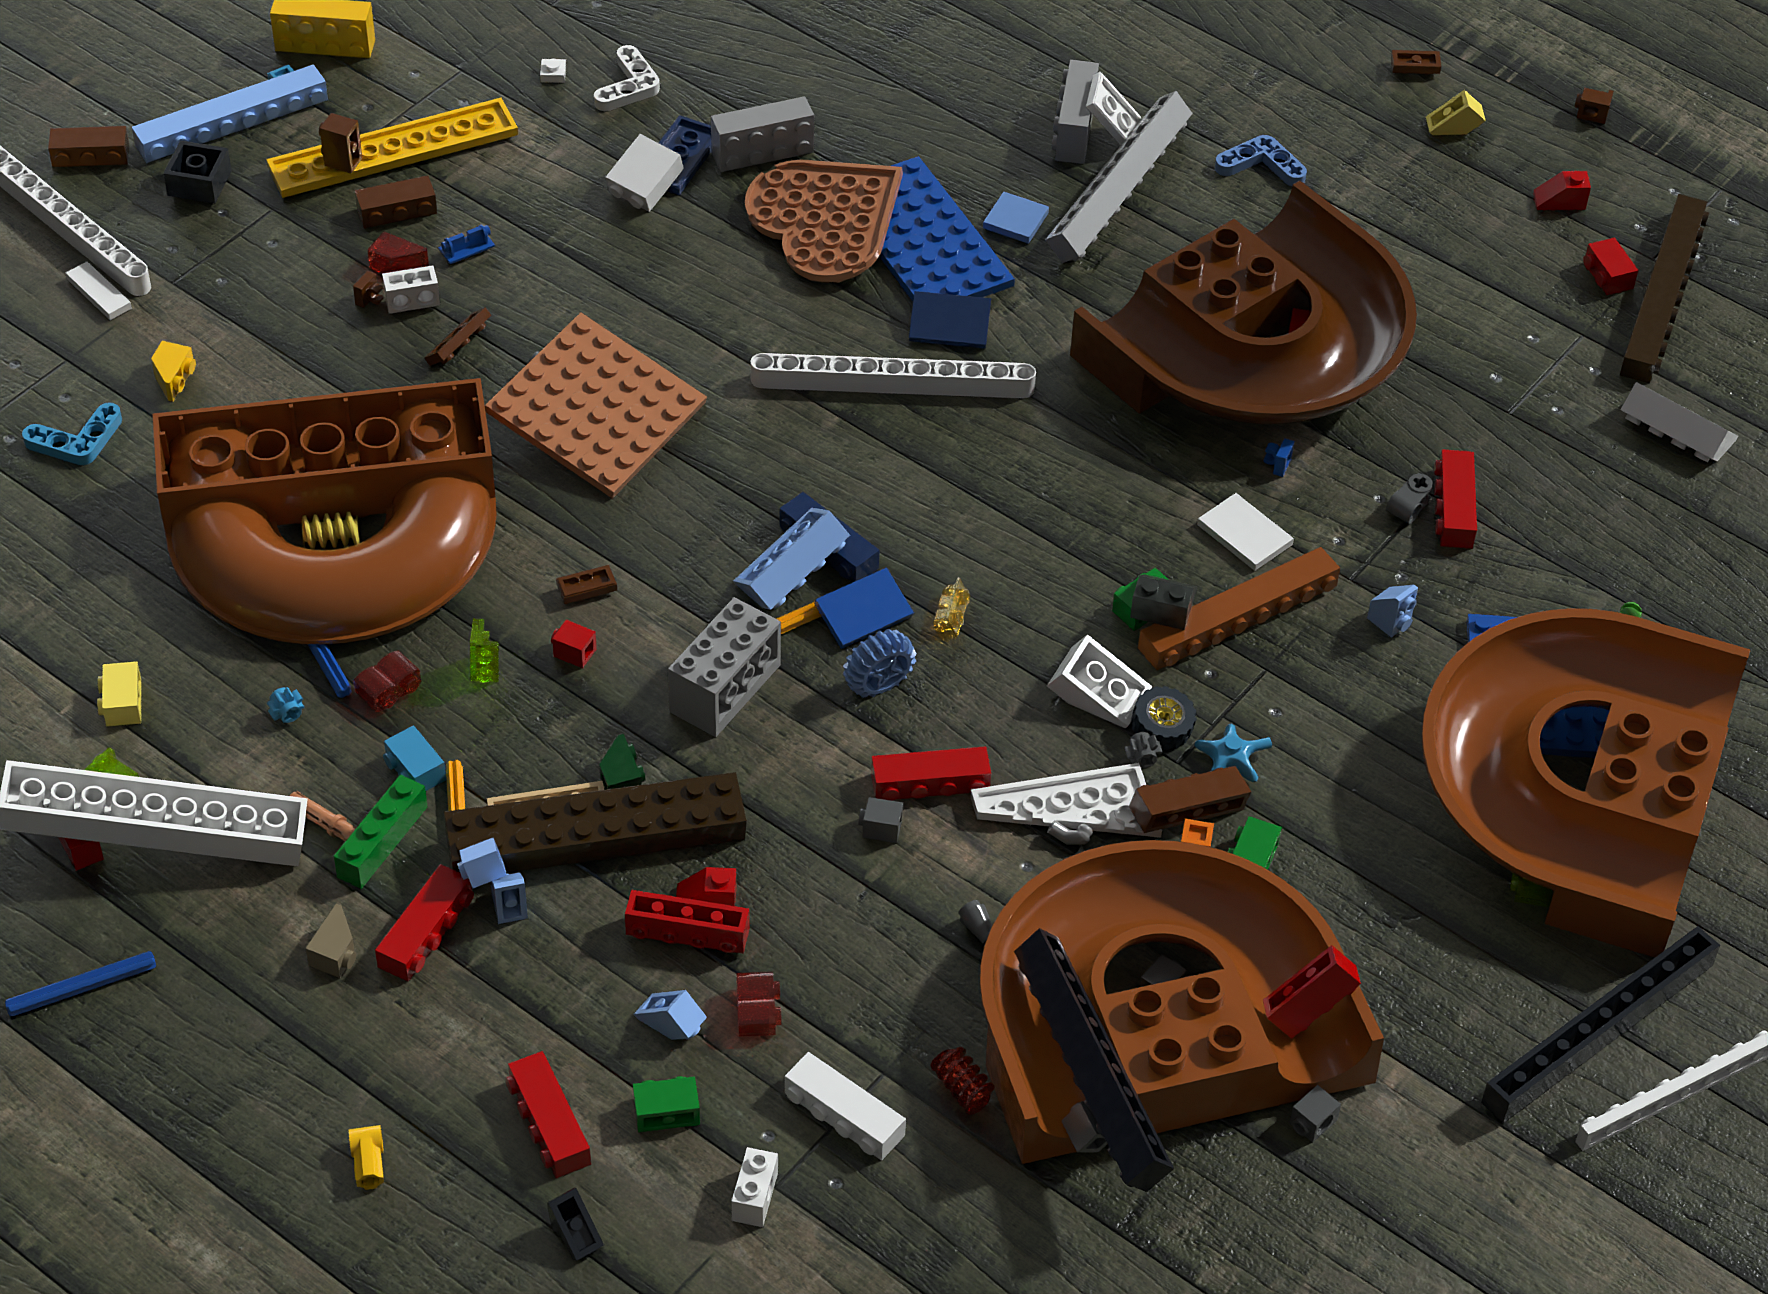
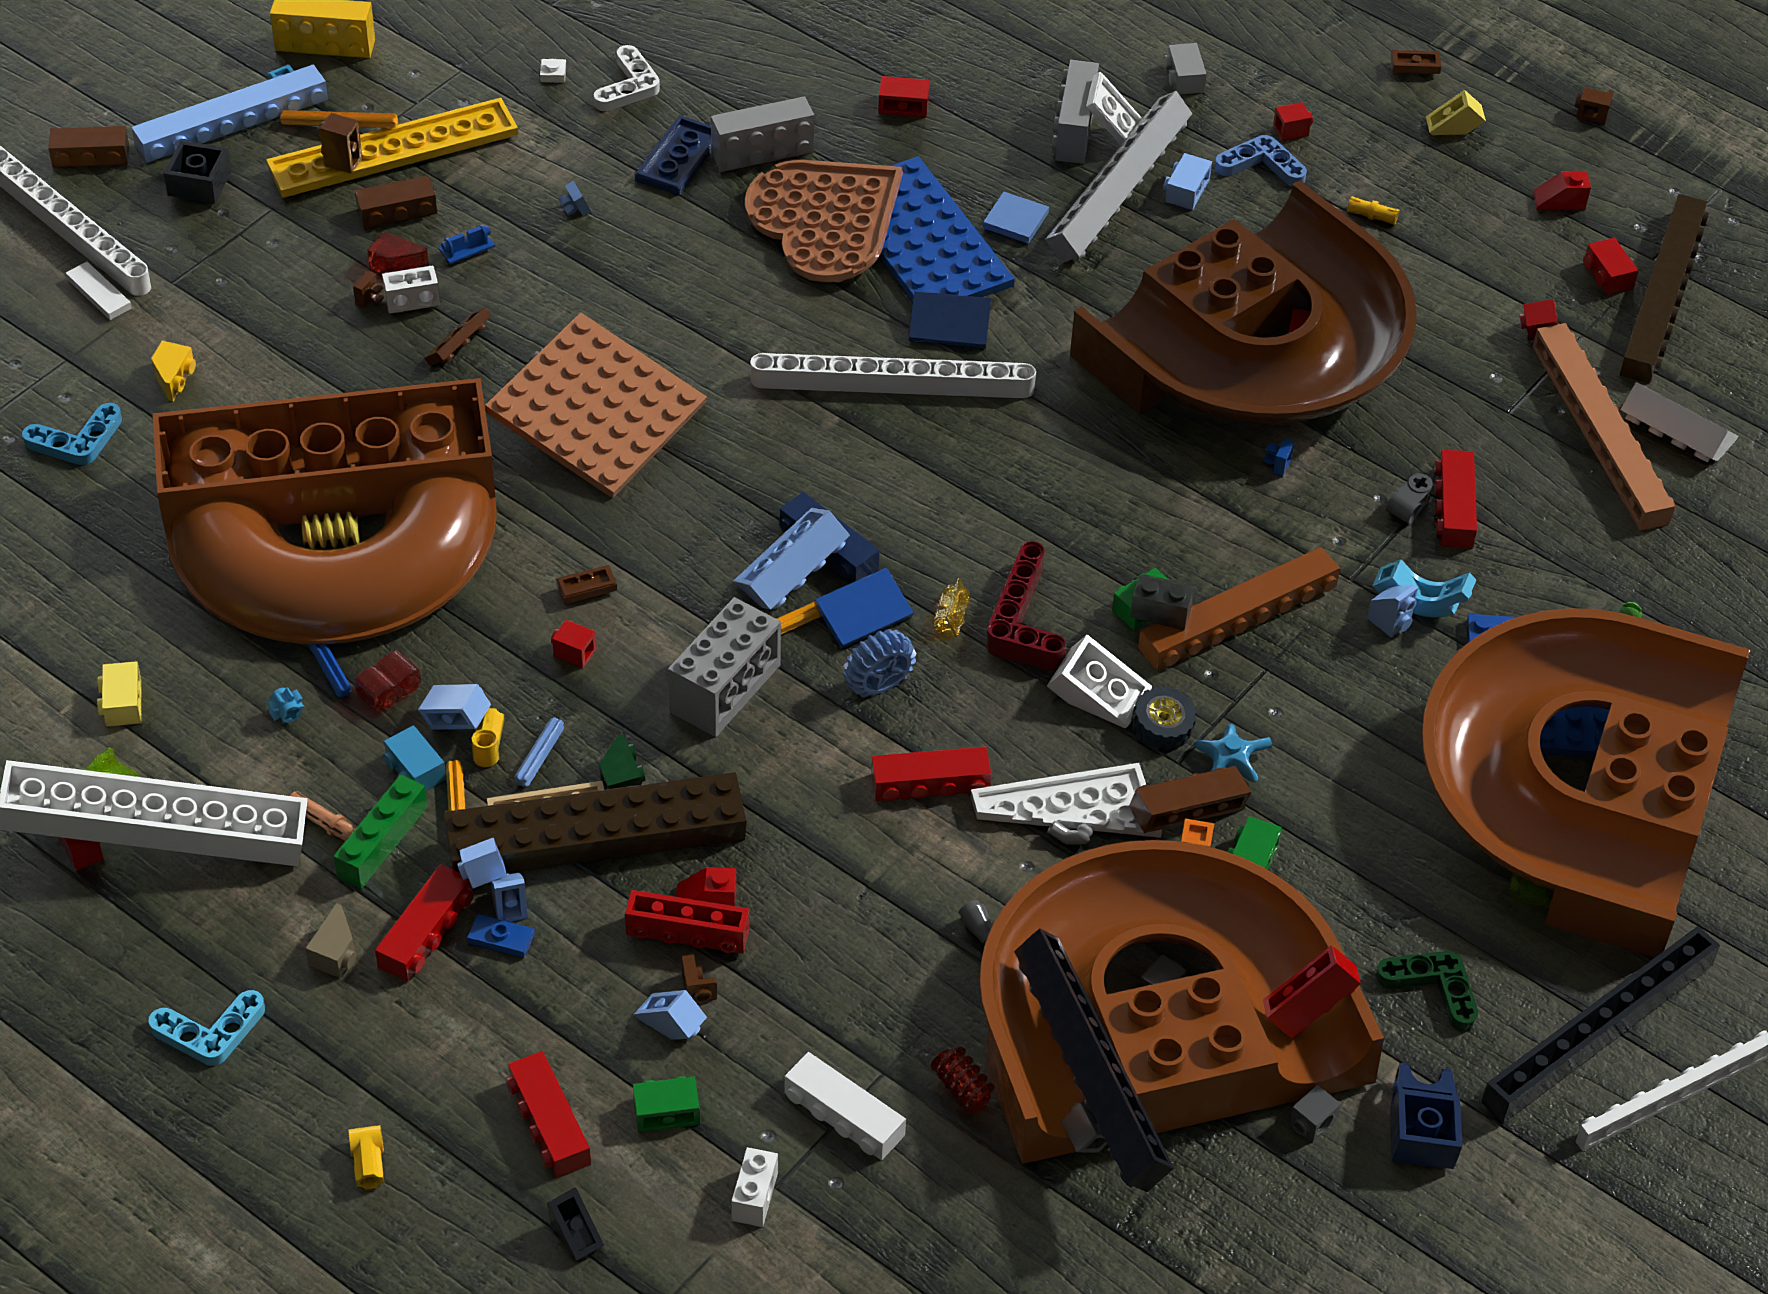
blue axle [5,951,156,1017] -> none
clear neon green bracket [470,618,499,682] -> none
white brick [606,134,684,212] -> none
clear red brick [736,972,781,1036] -> none
dark grey brick [858,797,903,843] -> none
dark grey gear [1124,732,1162,768] -> none
white tile [1197,493,1294,571] -> none
none -> medium azure beam [149,990,265,1066]
none -> light orange axle [280,110,398,128]
none -> light blue brick [418,684,491,730]
none -> blue plate [467,914,535,958]
none -> yellow piece [472,708,504,767]
none -> medium blue axle [514,717,564,787]
none -> medium blue tile [559,181,592,216]
none -> reddish brown bracket [682,955,717,1003]
none -> red brick [878,76,930,117]
none -> dark red beam [986,541,1066,671]
none -> light blue brick [1163,153,1212,210]
none -> light grey brick [1164,43,1206,94]
none -> red brick [1273,102,1313,141]
none -> yellow pin [1347,196,1399,225]
none -> medium azure arch [1373,559,1476,617]
none -> dark green beam [1375,951,1478,1032]
none -> dark blue brick [1390,1063,1462,1169]
none -> red brick [1519,299,1558,338]
none -> nougat brick [1533,323,1675,531]

